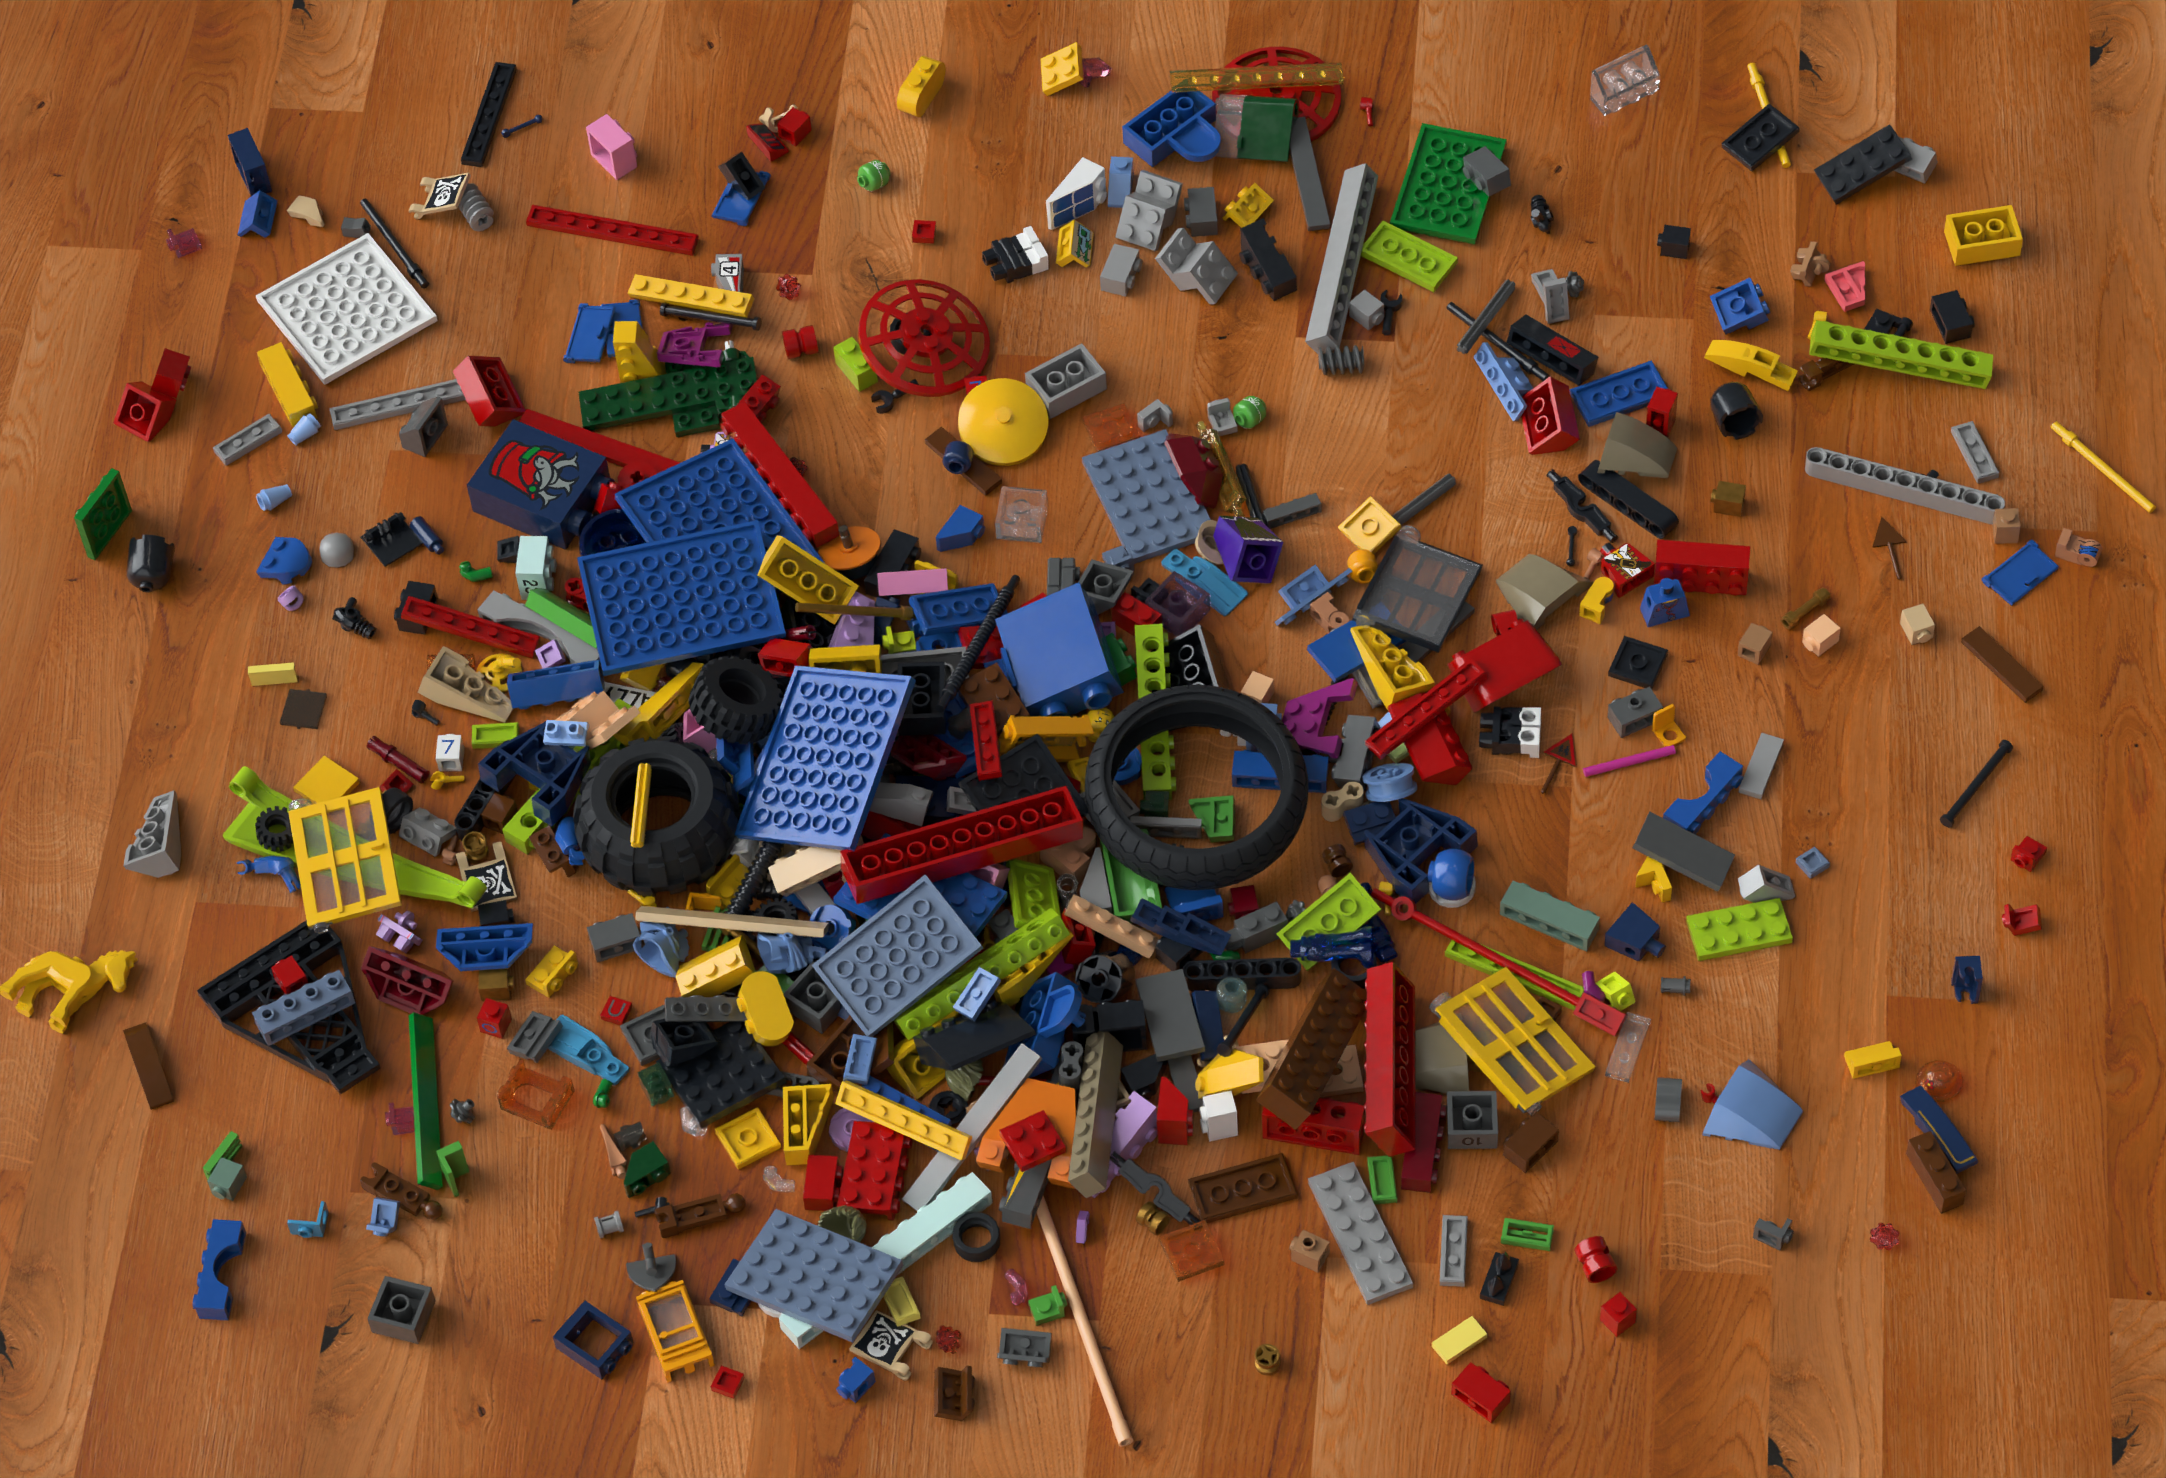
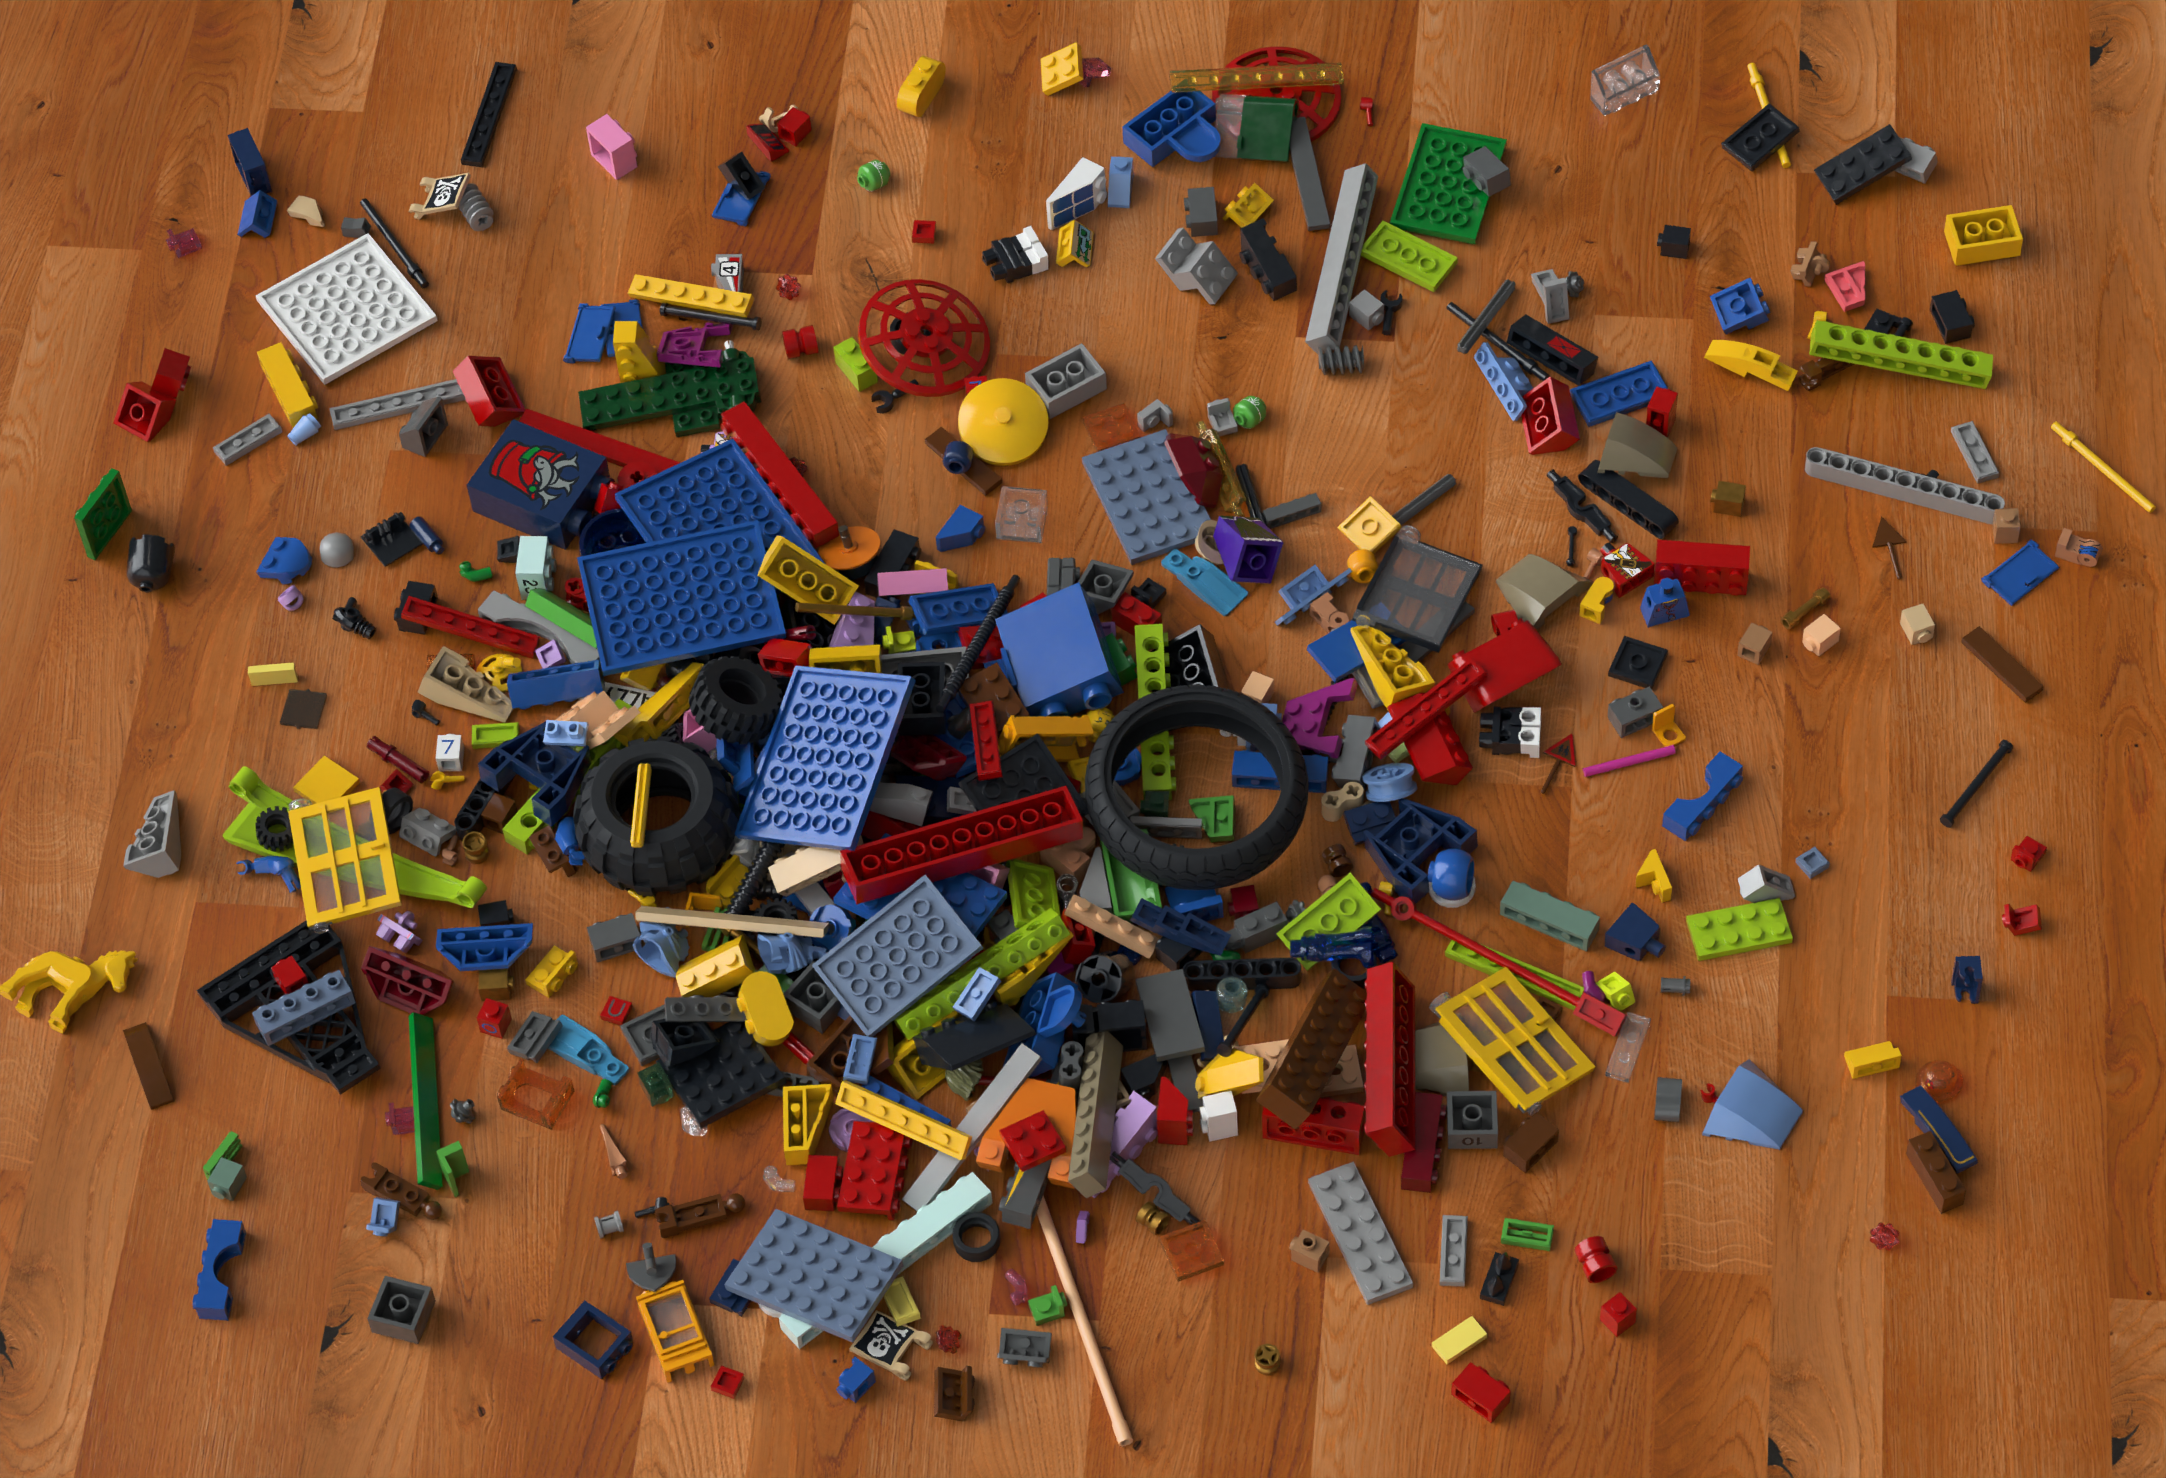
light blue cone [256,484,292,511] -> none
dark azure bracket [287,1201,329,1238] -> none
flag [456,842,517,912] -> none
dark blue hinge [501,115,543,138] -> none
red tile [526,205,699,256] -> none
clear smoke piece [613,1122,647,1151] -> none
dark green slope [624,1141,671,1198] -> none
yellow tile [715,1107,781,1170] -> none
red bracket [737,375,781,423] -> none
olive hair [817,1205,867,1243] -> none
black gear [929,1091,968,1126] -> none
light grey brick [1100,244,1142,297] -> none
sand blue bracket [1102,545,1134,571] -> none
light grey bracket [1115,170,1183,251] -> none
clear purple brick [1145,571,1211,636] -> none
reddish brown tile [1188,1153,1297,1225] -> none
bright green tile [1367,1155,1397,1205] -> none
black piece [1531,195,1554,234] -> none
dark grey tile [1632,812,1735,892] -> none
black cylinder [1710,382,1763,440] -> none
light grey tile [1739,733,1784,799] -> none
dark grey bracket [1753,1218,1794,1251] -> none

